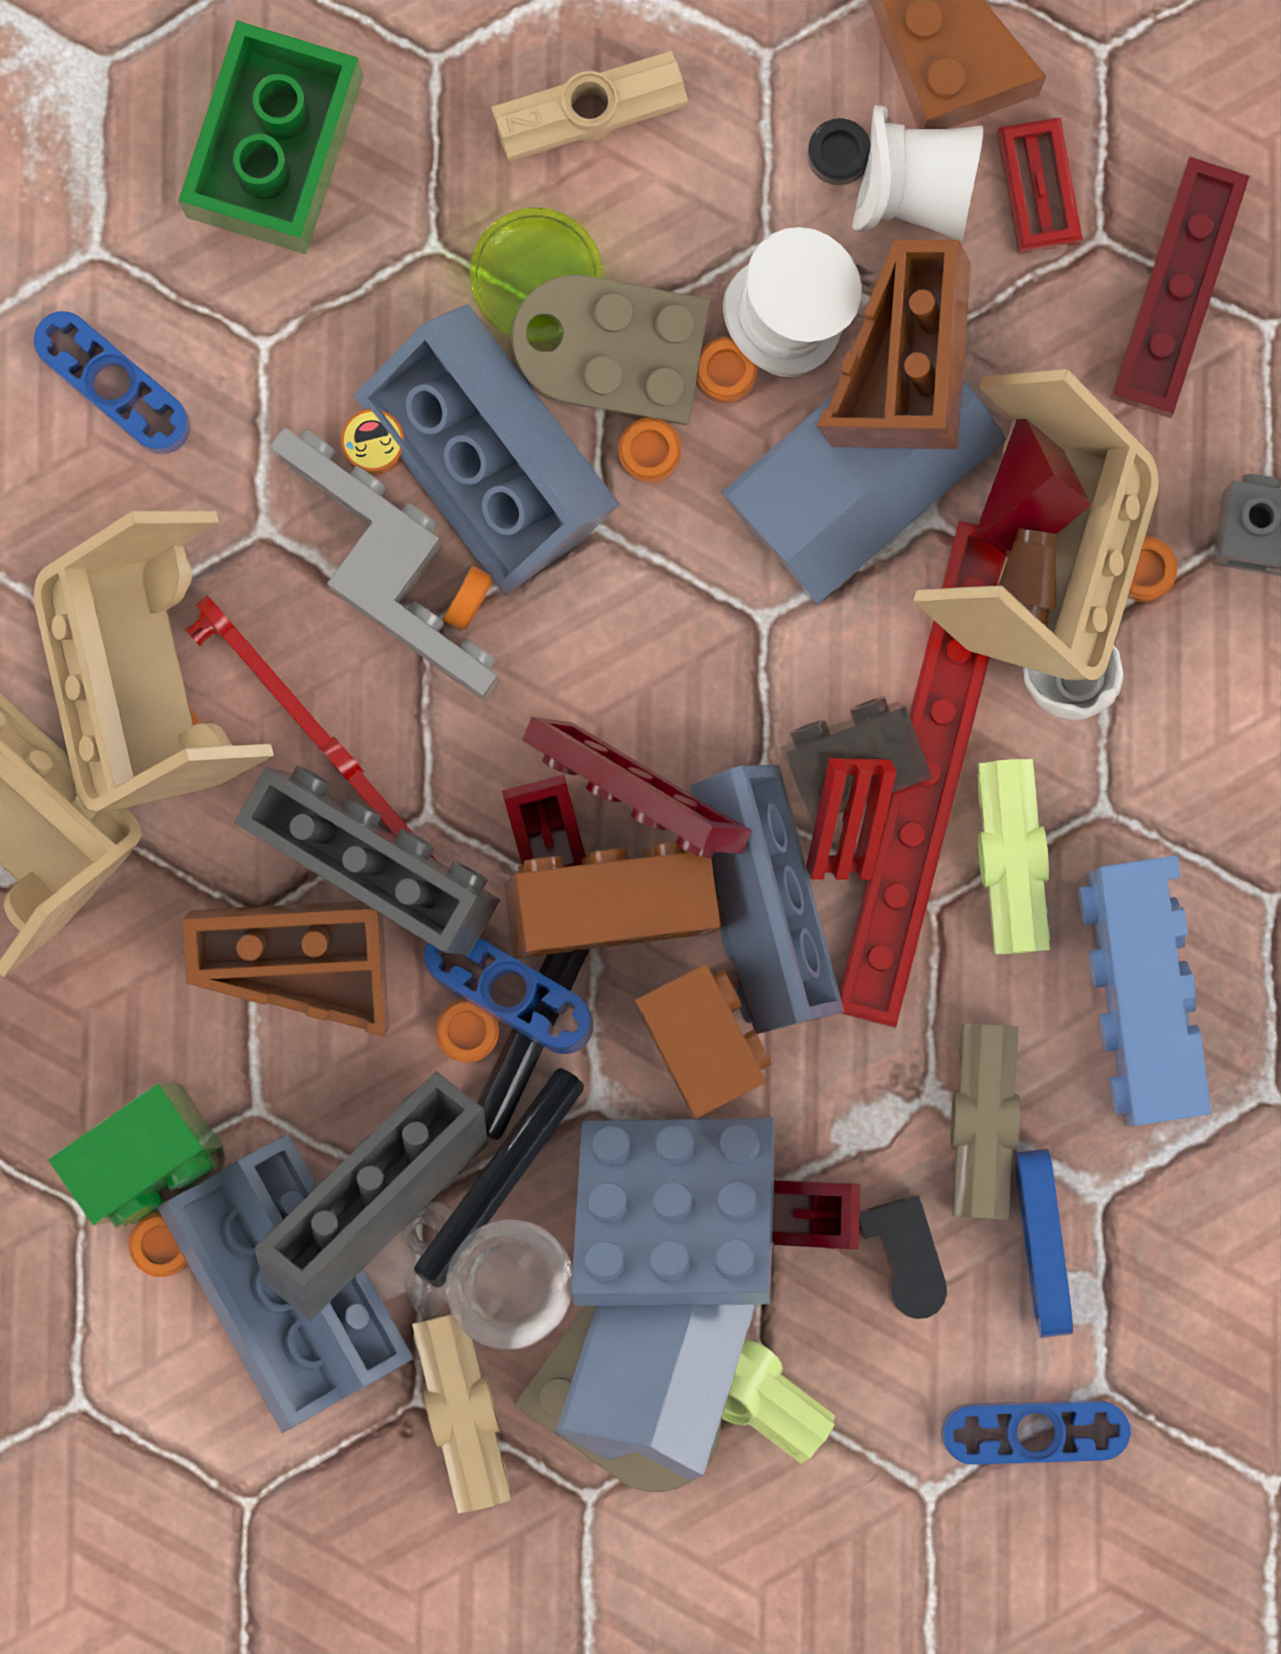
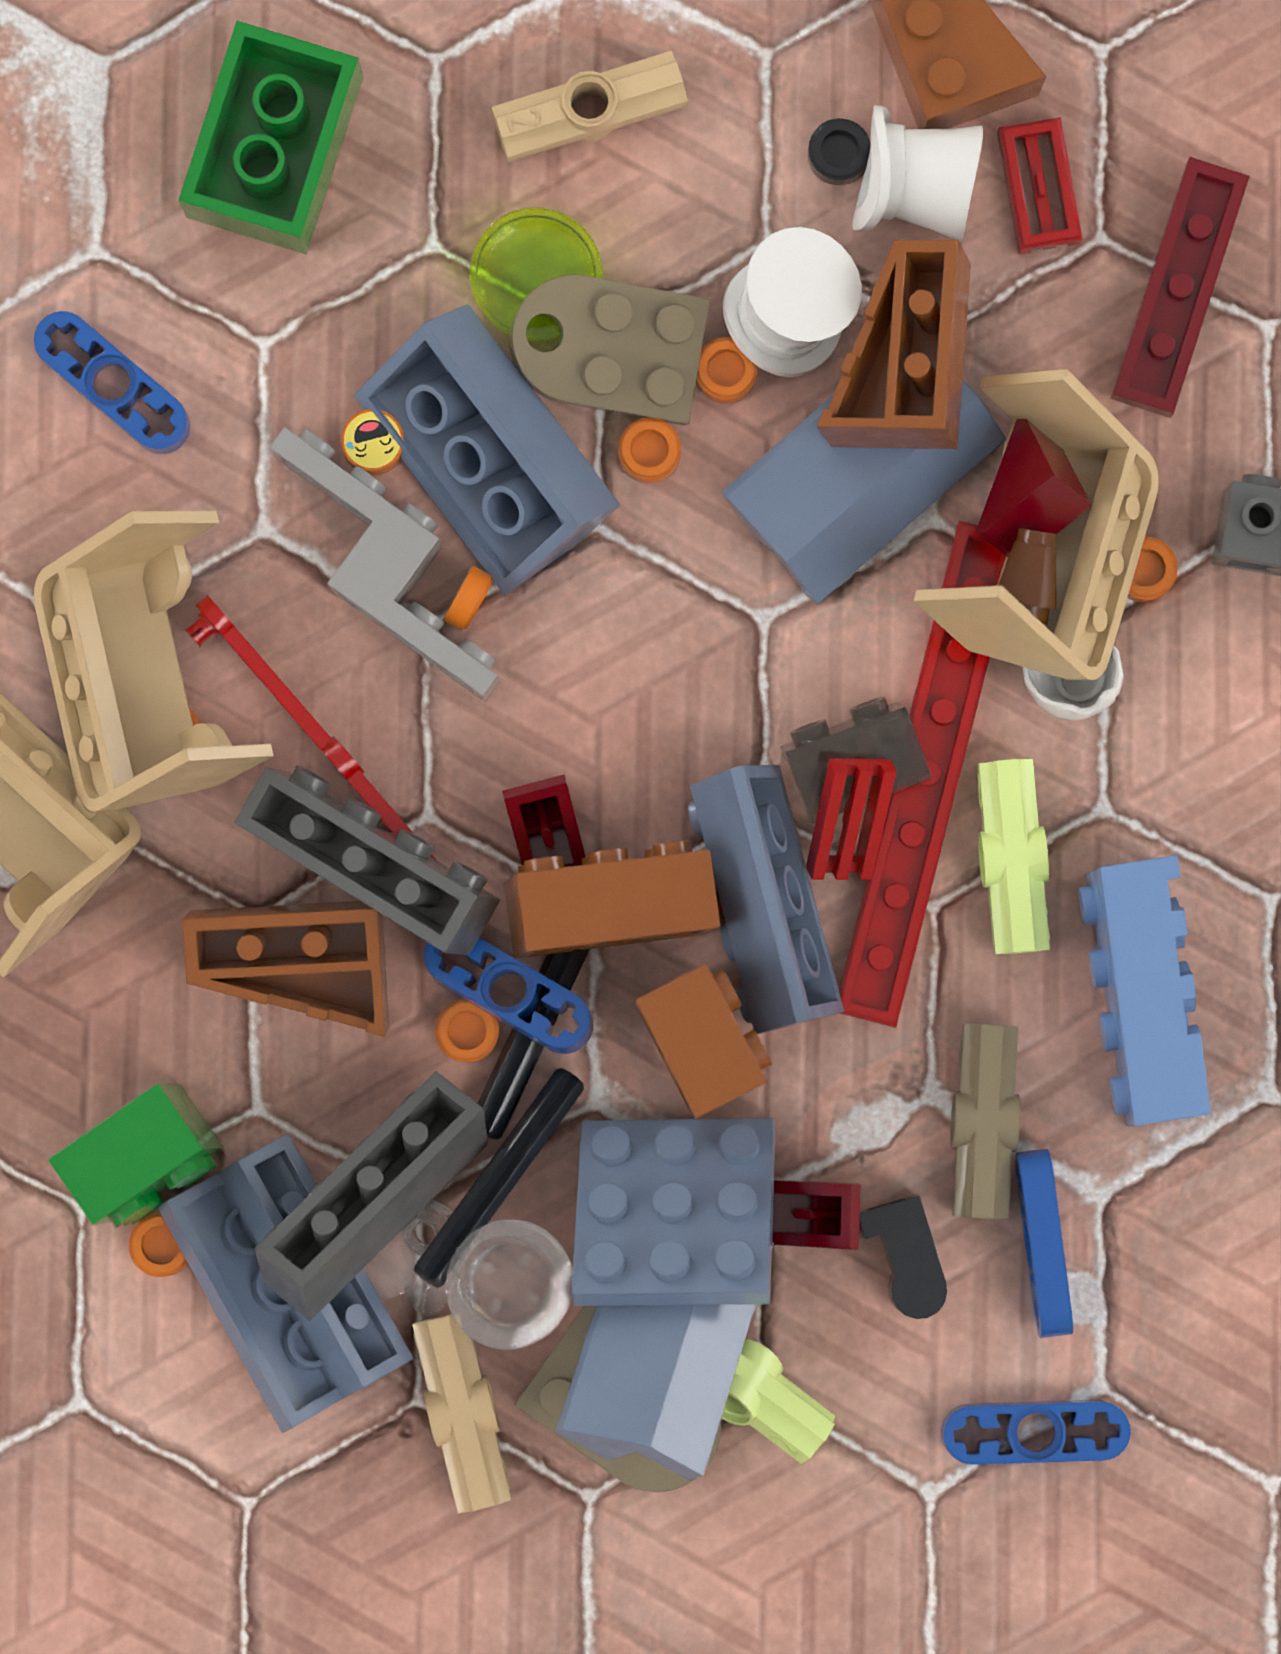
dark red plate [522,717,752,858] -> none

